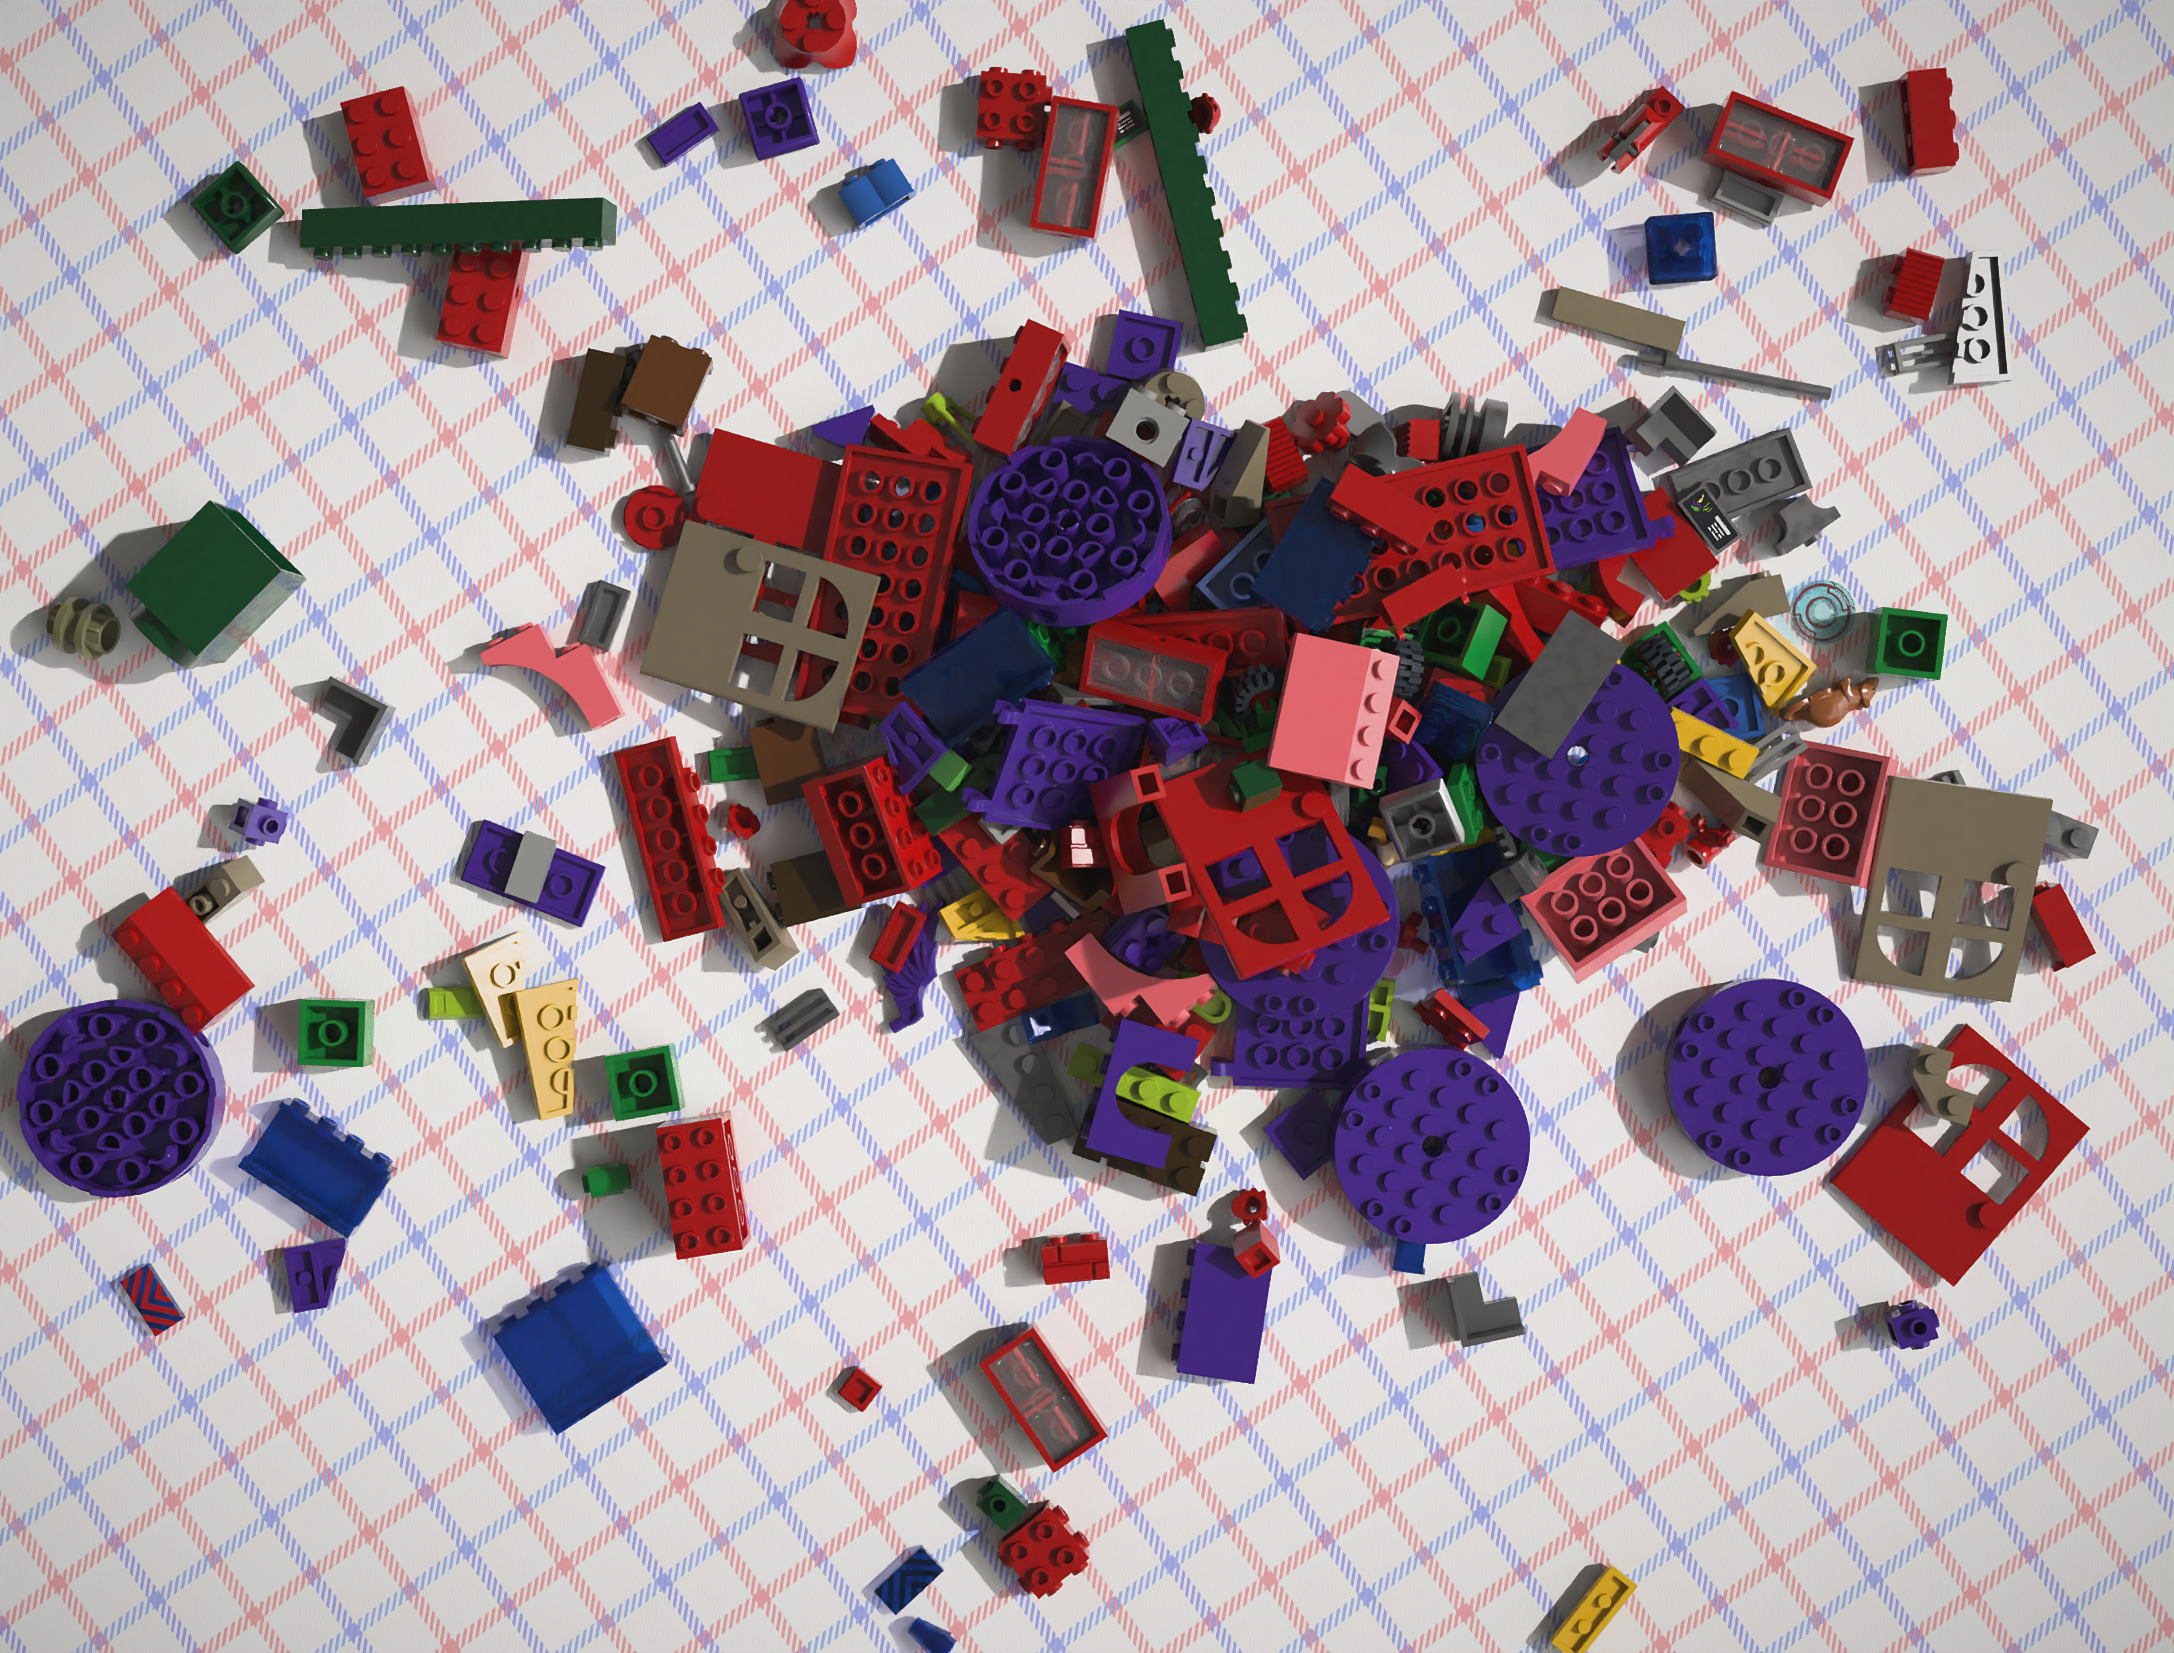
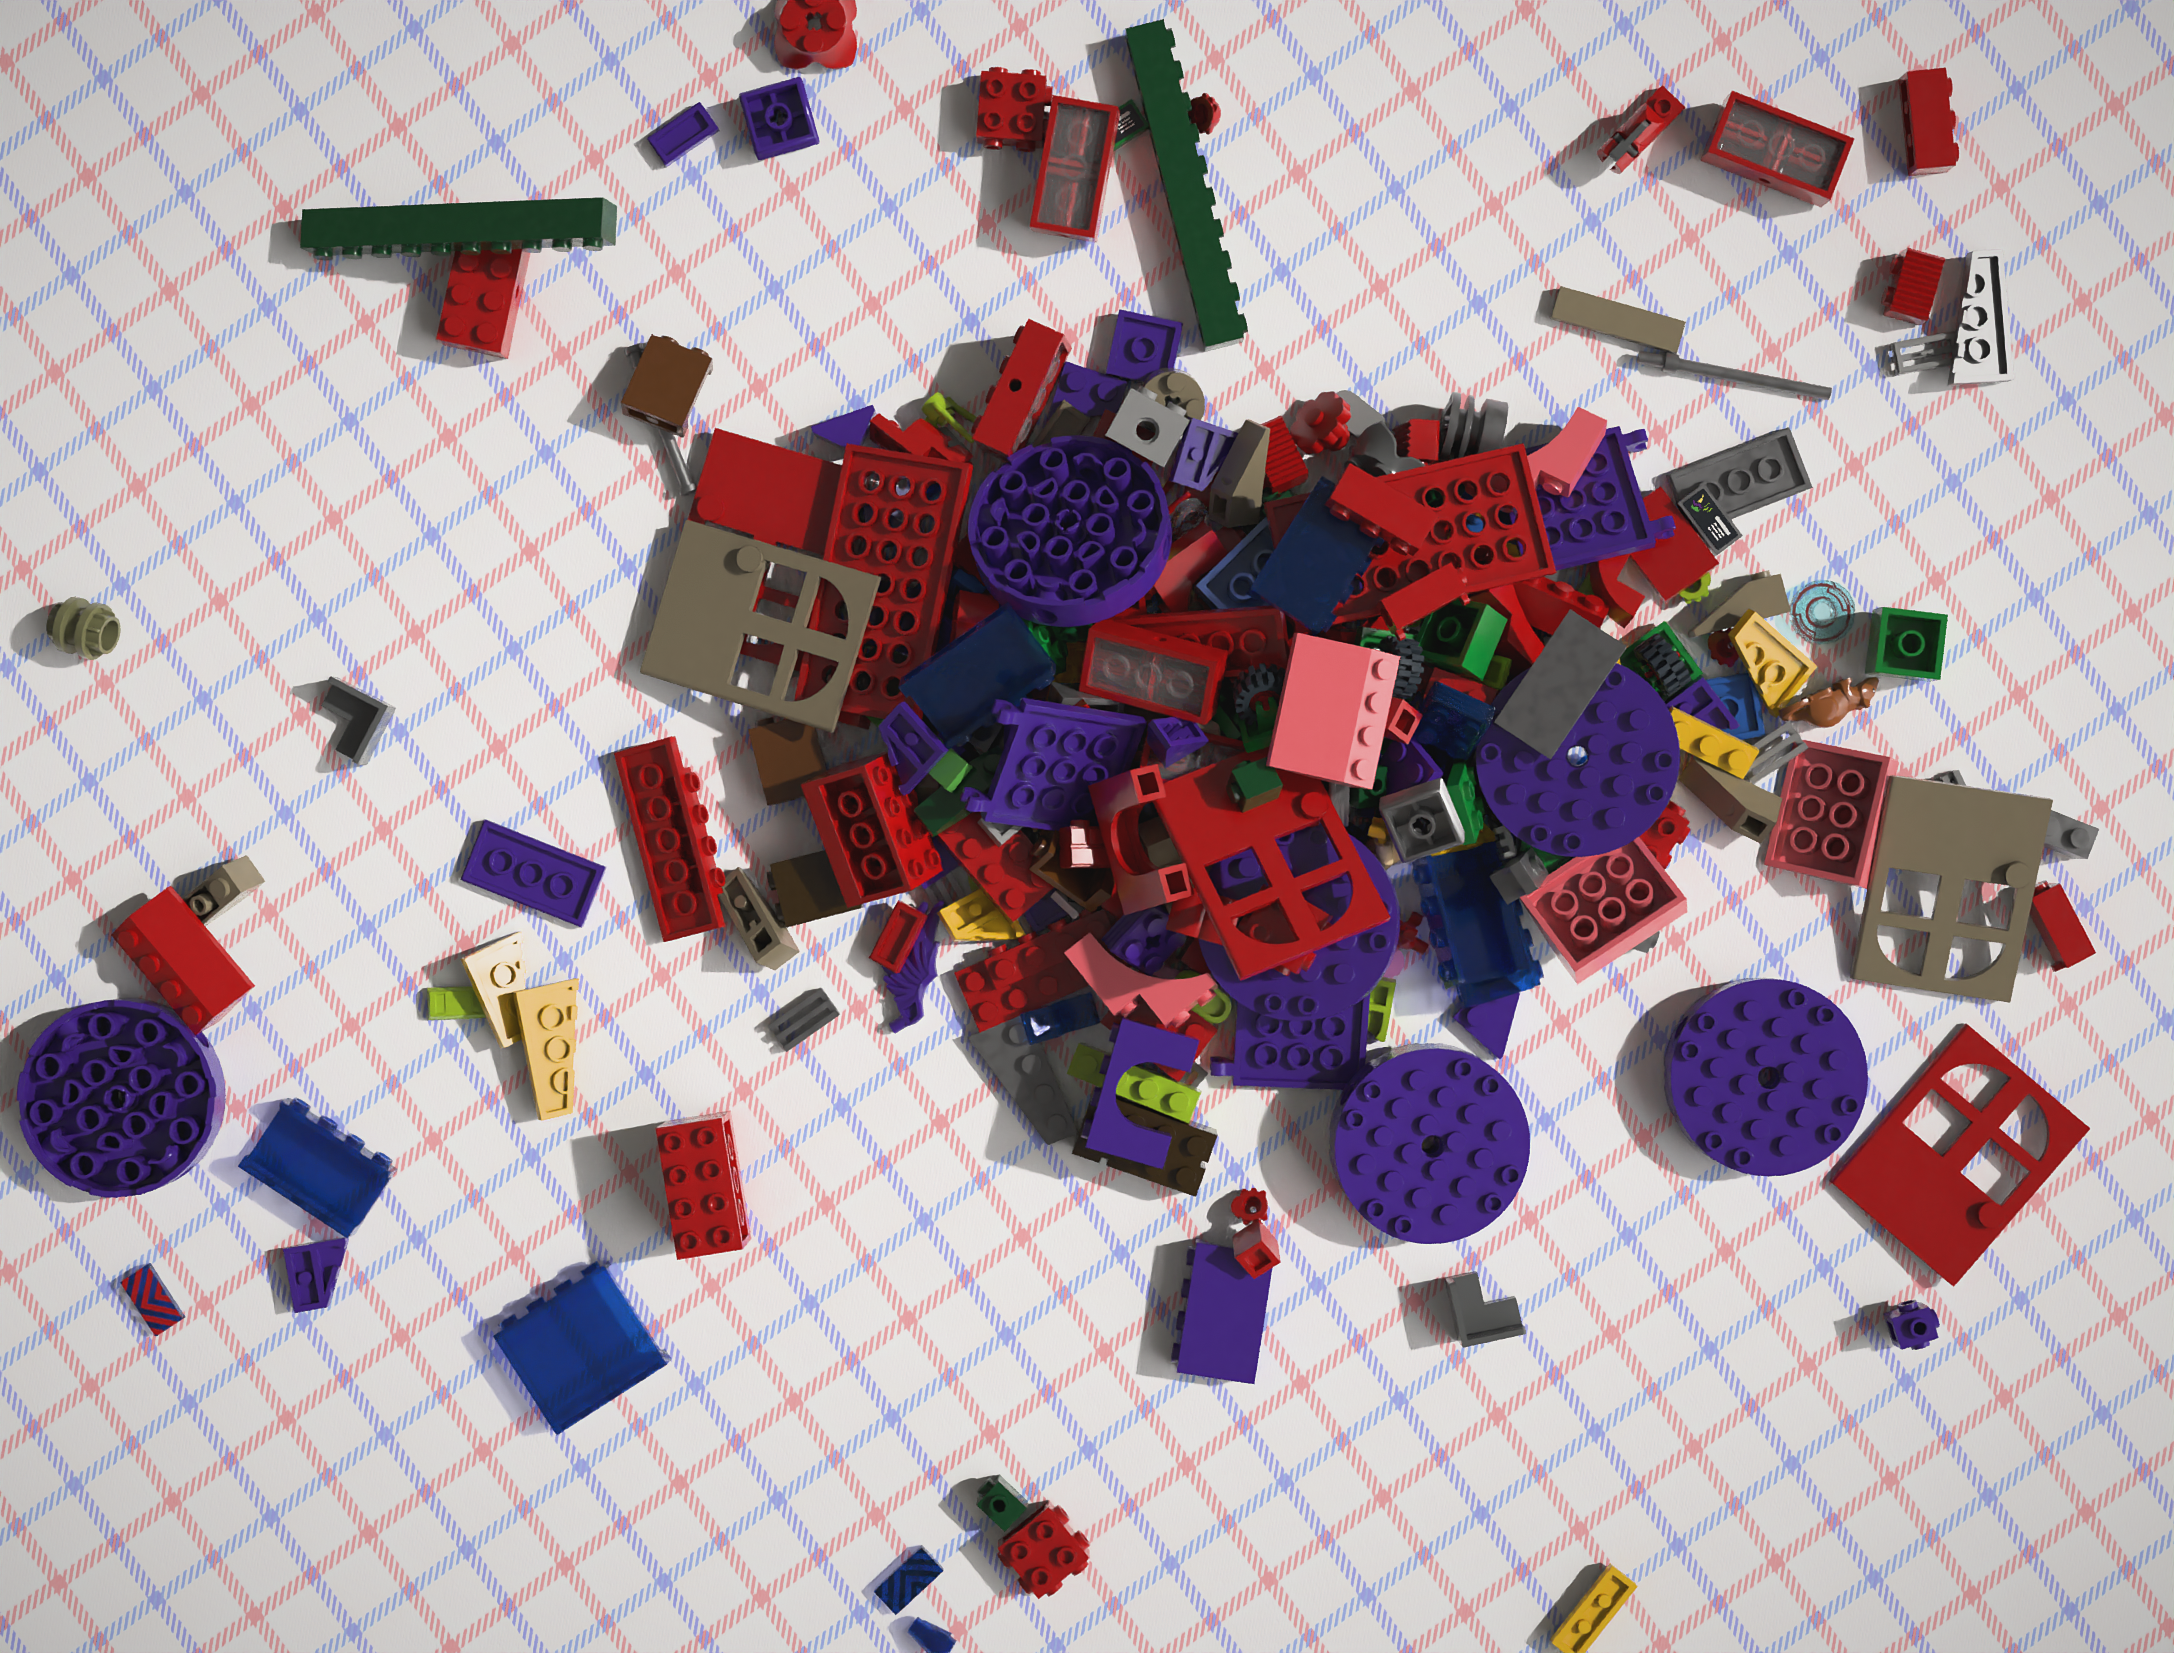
dark green container [125,500,307,669] -> none
dark green brick [190,161,285,254] -> none
dark purple brick [228,797,288,847] -> none
green brick [297,997,375,1067] -> none
red brick [340,86,437,206] -> none
coral arch [480,622,626,730] -> none
light grey tile [504,830,558,903] -> none
dark brown brick [566,348,634,457] -> none
flat silver tile [577,580,632,653] -> none
green brick [582,1161,631,1199] -> none
green brick [604,1043,686,1122] -> none
red tile [623,485,689,551] -> none
green tile [708,746,760,783] -> none
red animal [725,803,761,840] -> none
red tile [837,1366,883,1413] -> none
blue brick [838,158,915,231] -> none
clear brick [979,1321,1108,1473] -> none
red brick [1041,1231,1111,1285] -> none
dark purple plate [1262,1089,1333,1181] -> none
clear blue panel [1389,1237,1426,1275] -> none
red plate [1412,987,1490,1049] -> none
dark purple wing [1448,877,1523,965] -> none
dark grey panel [1623,385,1717,468] -> none
clear blue brick [1644,212,1718,285] -> none
red piece [1683,812,1736,869] -> none
light grey tile [1710,169,1785,227] -> none
flat silver brick [1771,493,1841,556] -> none
dark tan brick [1904,1042,1976,1126] -> none

